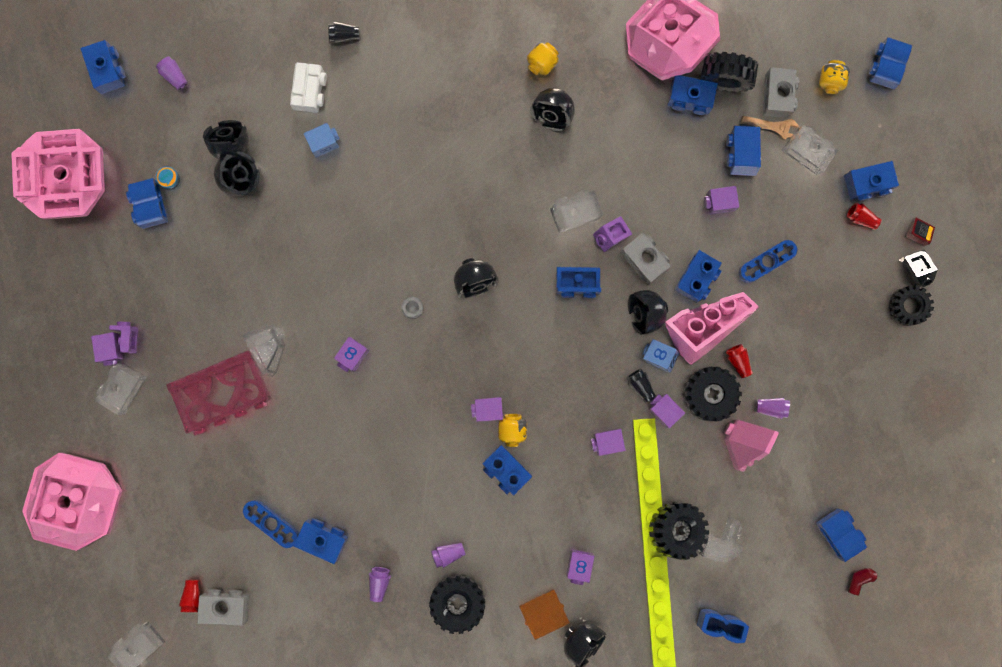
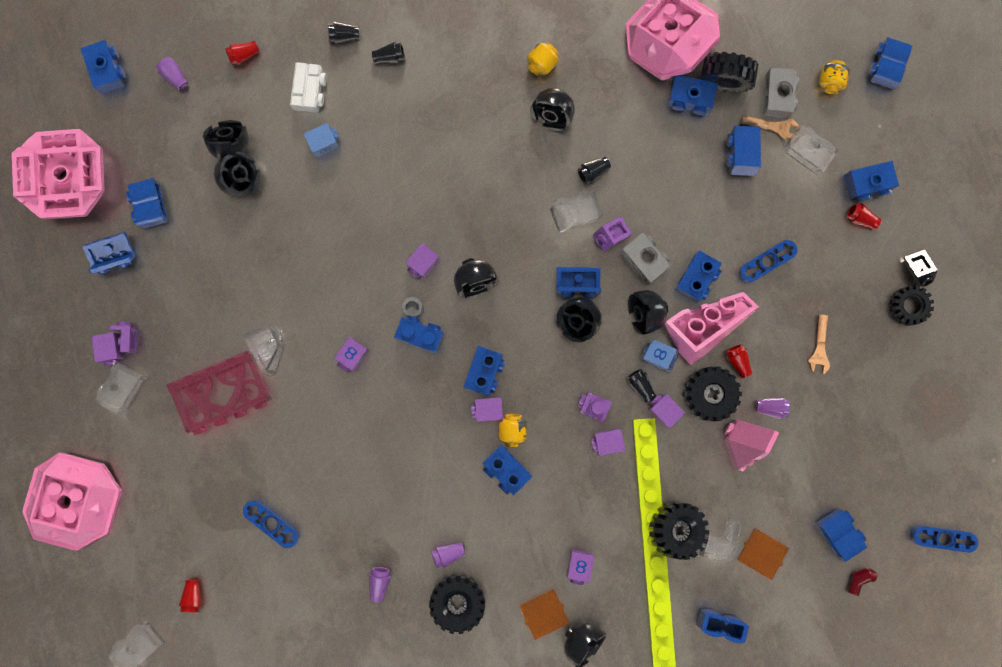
dark azure tile [156,166,179,189] -> none
light grey brick [197,589,249,626] -> none
blue brick [294,518,348,564] -> none
medium lavender brick [704,186,739,215] -> none
slope [905,217,935,246] -> none
none -> blue bracket [82,231,136,275]
none -> red cone [225,41,259,65]
none -> black cone [372,42,405,64]
none -> blue brick [394,315,444,354]
none -> medium lavender brick [406,243,440,279]
none -> blue brick [464,346,505,396]
none -> black cylinder [557,297,602,343]
none -> medium lavender bracket [577,392,612,422]
none -> black cone [578,156,611,184]
none -> clear orange piece [737,529,789,580]
none -> light nougat piece [808,315,830,374]
none -> blue beam [910,526,978,553]

